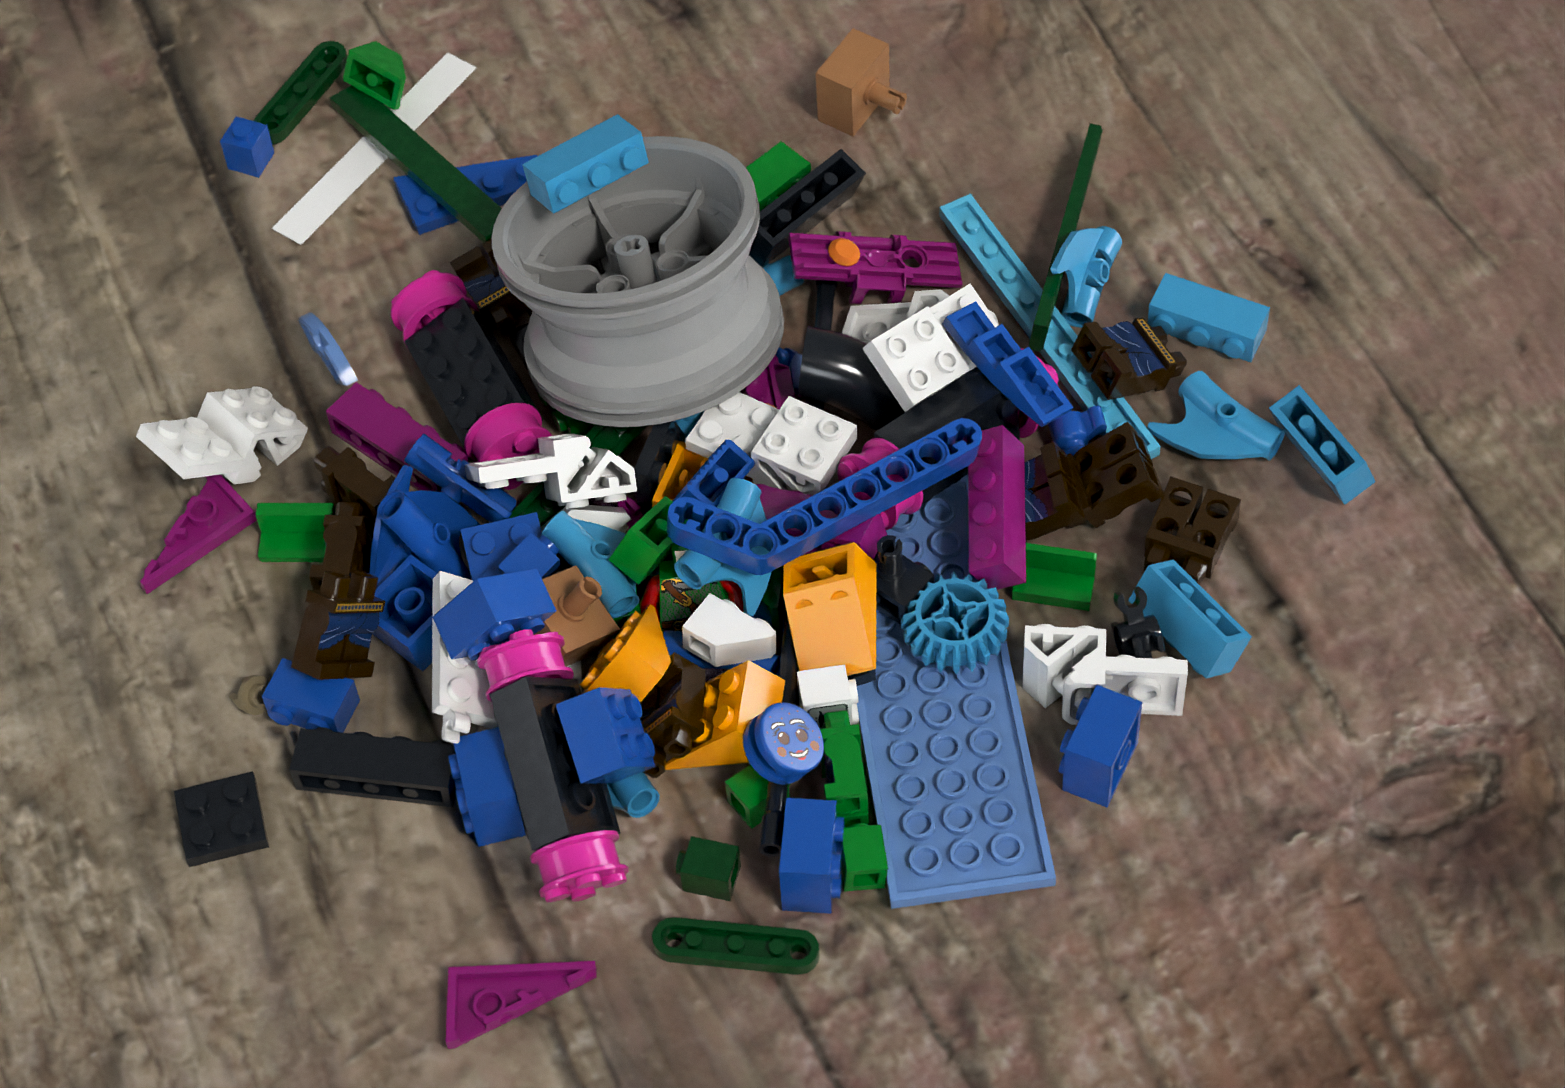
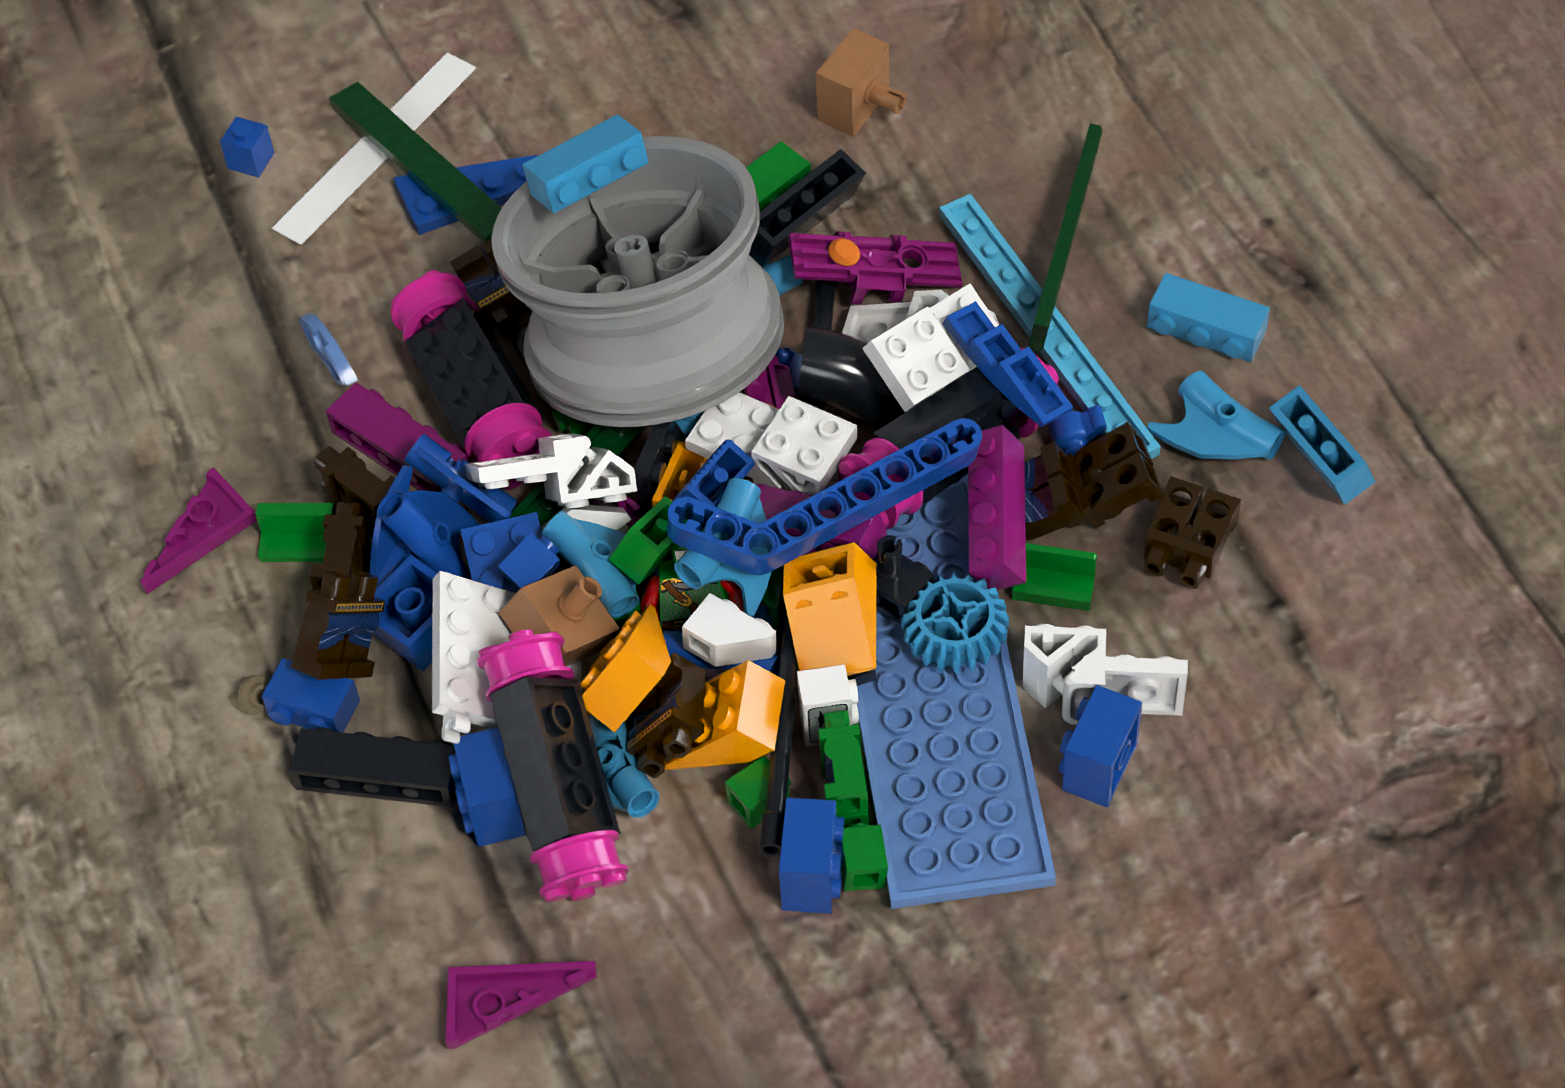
white piece [136,386,308,484] -> none
black plate [174,771,269,867] -> none
dark green plate [254,41,347,144] -> none
green slope [343,41,406,110] -> none
blue brick [433,568,557,661] -> none
blue brick [555,687,656,783] -> none
dark green plate [652,917,820,975] -> none
dark green brick [675,836,741,901] -> none
head [743,702,824,785] -> none
dark azure pin [1051,226,1122,328] -> none
dark brown hips [1071,317,1187,400] -> none
black pin [1111,586,1165,658] -> none
dark azure brick [1128,560,1252,679] -> none

